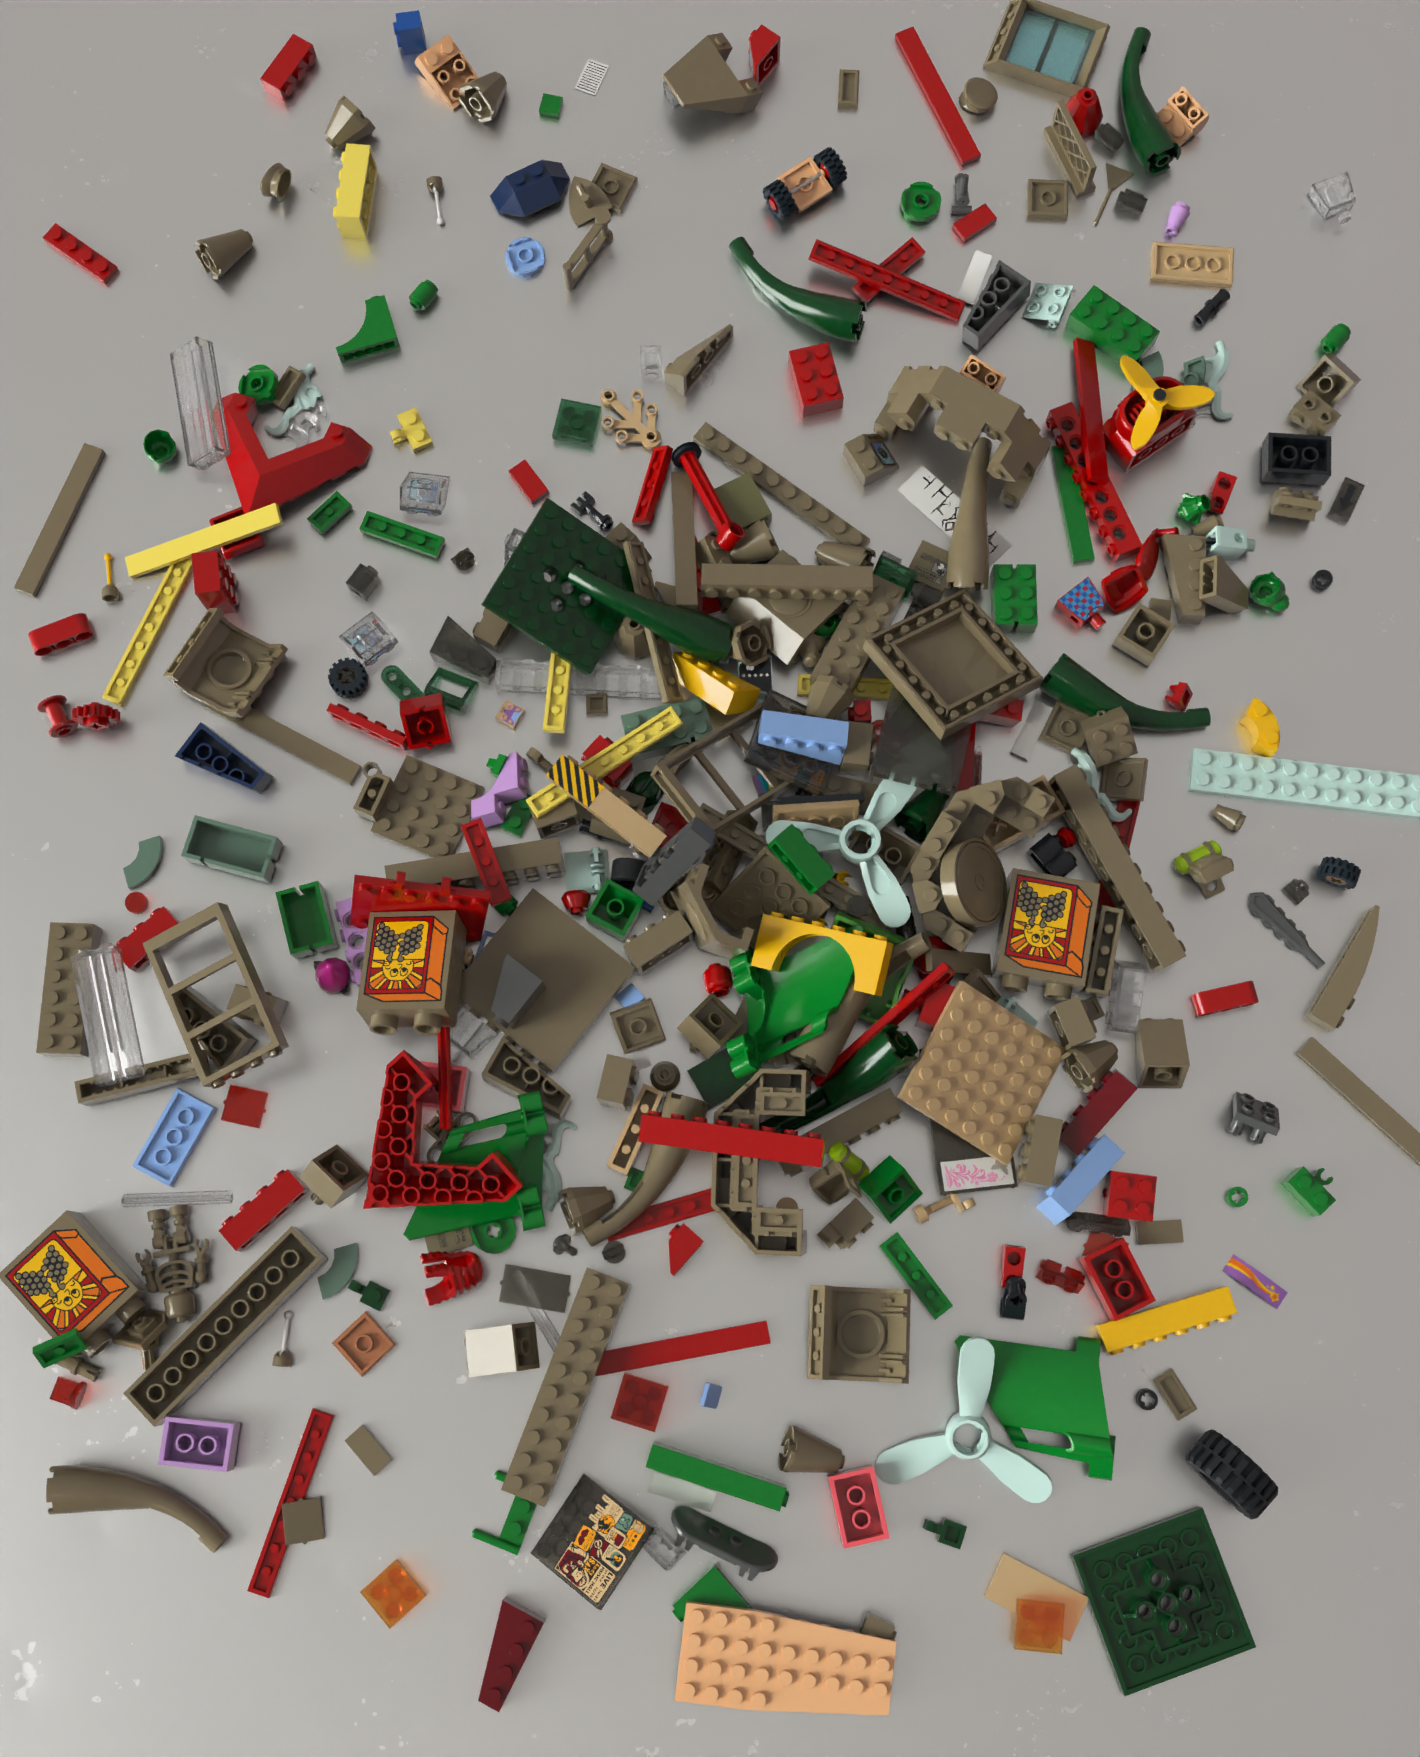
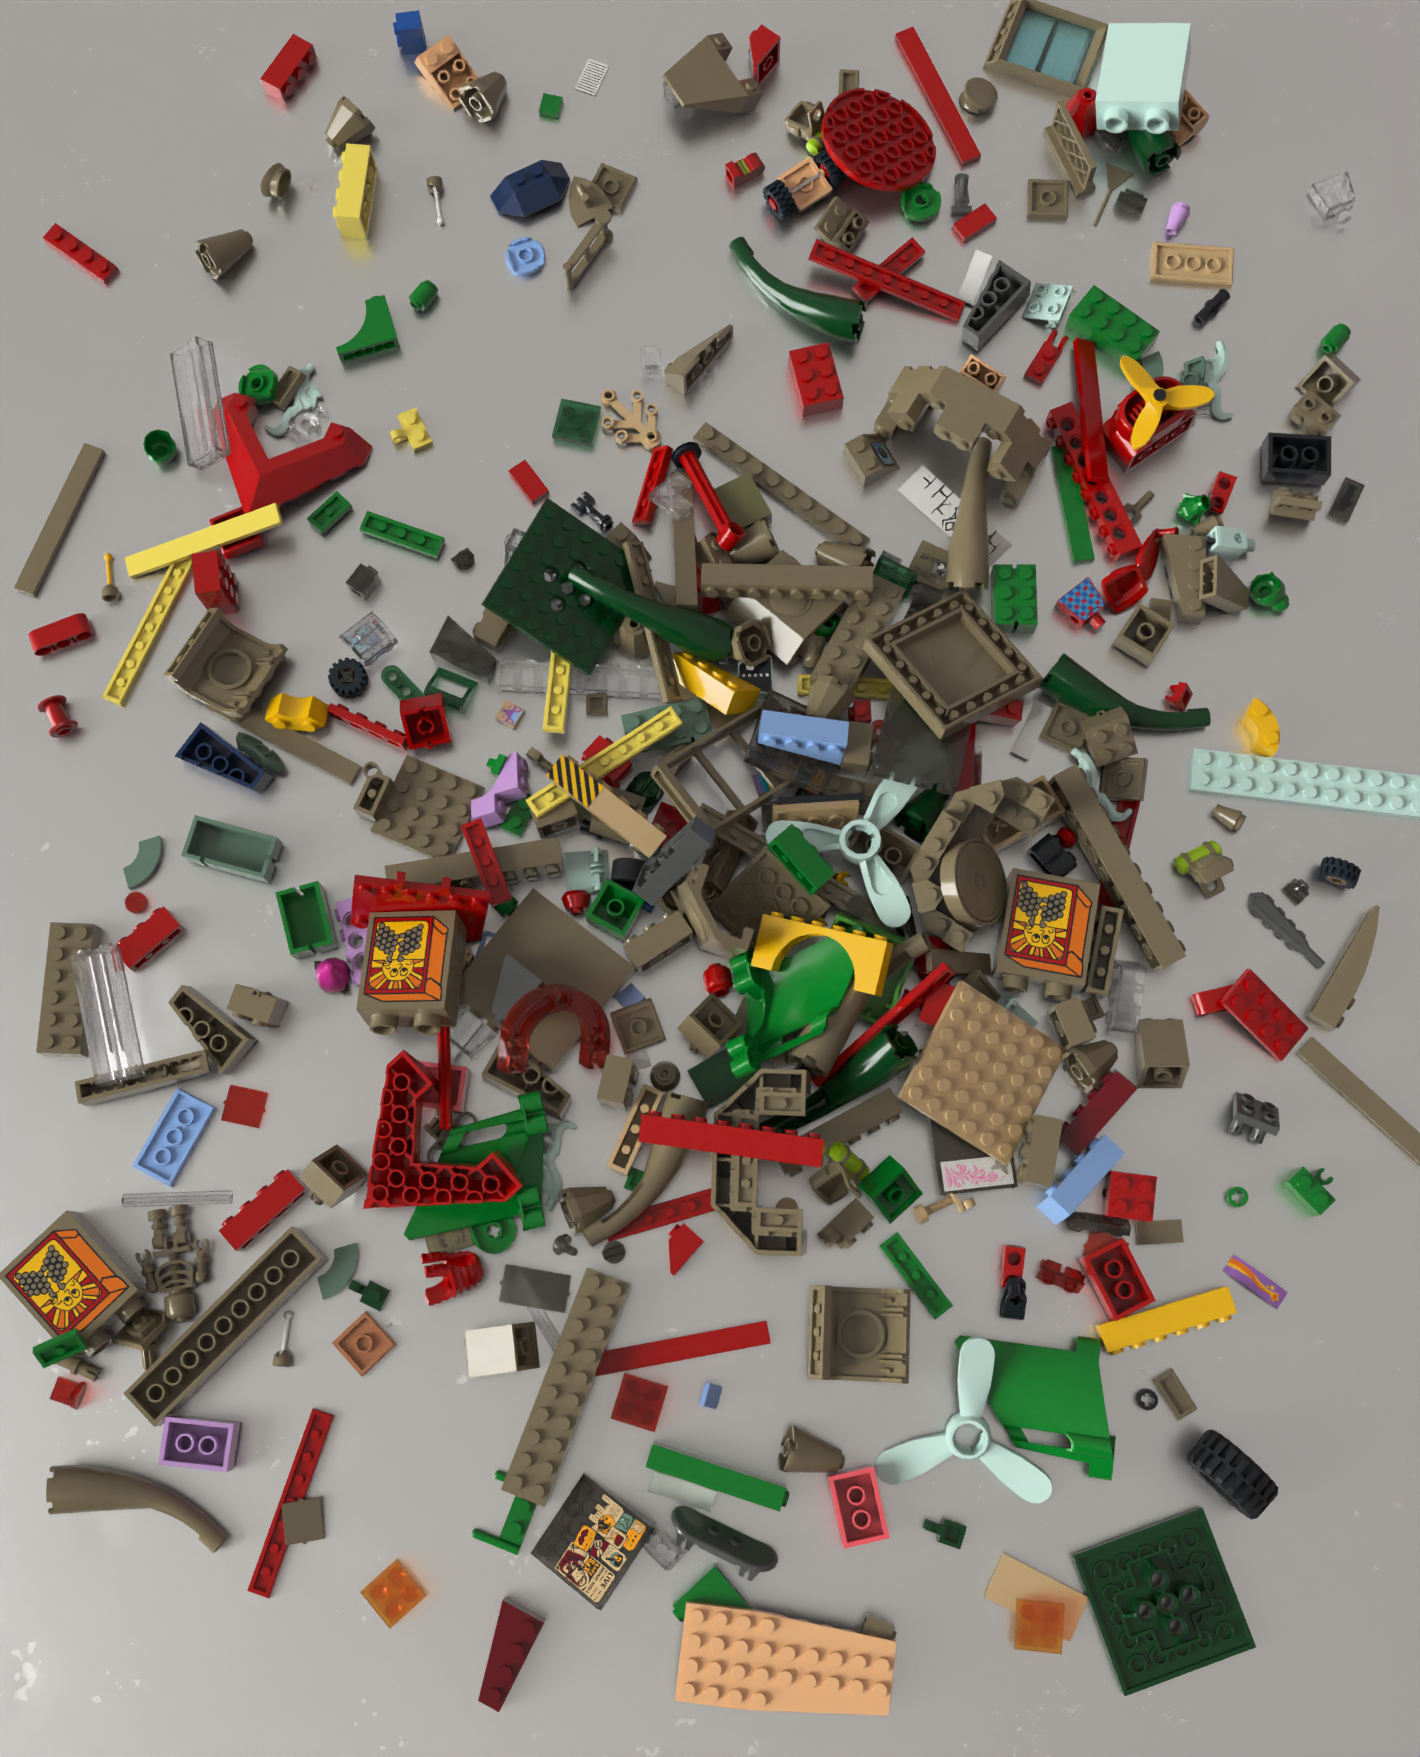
red gear [72,702,120,730] -> none
dark tan window [142,902,289,1089] -> none
dark tan tile [345,1424,393,1476] -> none
clear slope [400,472,450,516] -> none
black bush [1312,570,1333,590] -> none
none -> sand green tile [236,732,284,773]
none -> yellow brick [265,692,329,732]
none -> clear red piece [497,984,610,1074]
none -> clear plate [649,471,694,522]
none -> red leg [725,153,765,189]
none -> dark tan piece [784,100,825,156]
none -> dark tan brick [814,196,869,253]
none -> red tile [821,88,936,192]
none -> red hinge [1024,329,1069,386]
none -> light aqua brick [1095,23,1191,134]
none -> dark tan bar [1124,491,1155,524]
none -> red plate [1219,969,1309,1061]

